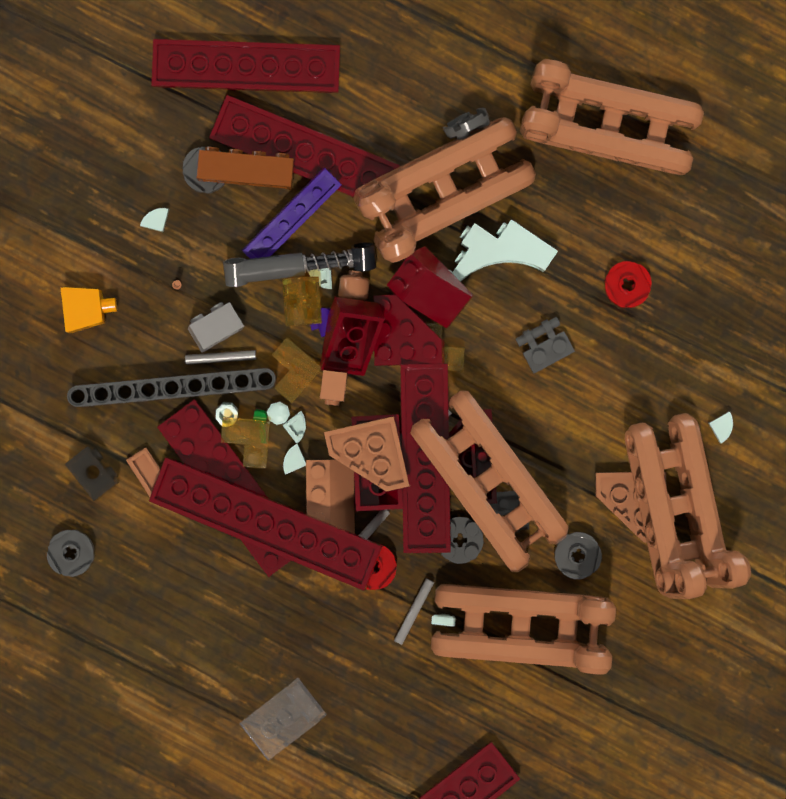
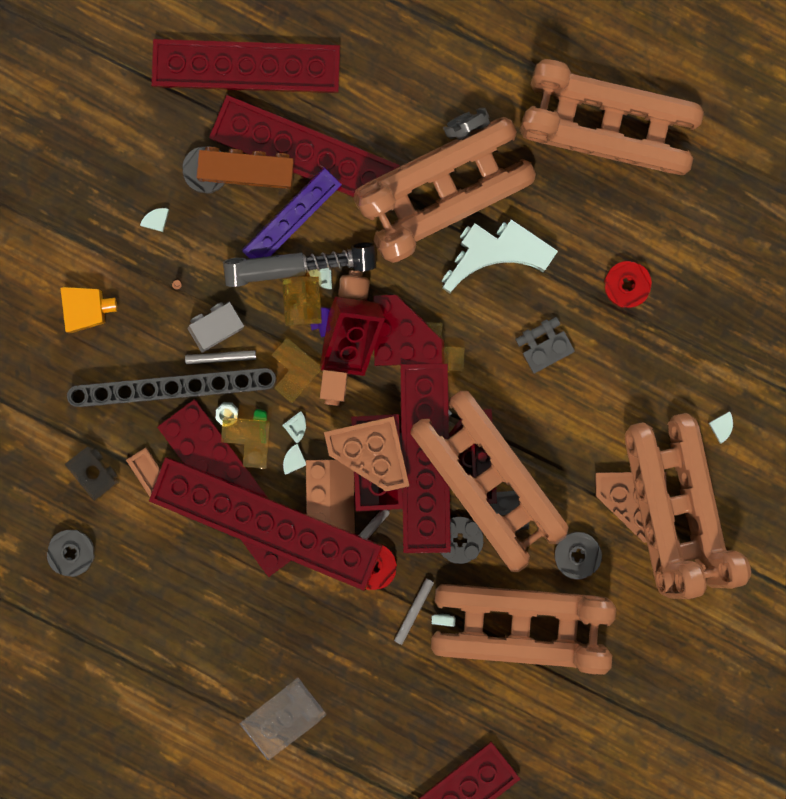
light aqua tile [267,402,290,425] -> none
dark red slope [387,246,474,328] -> none

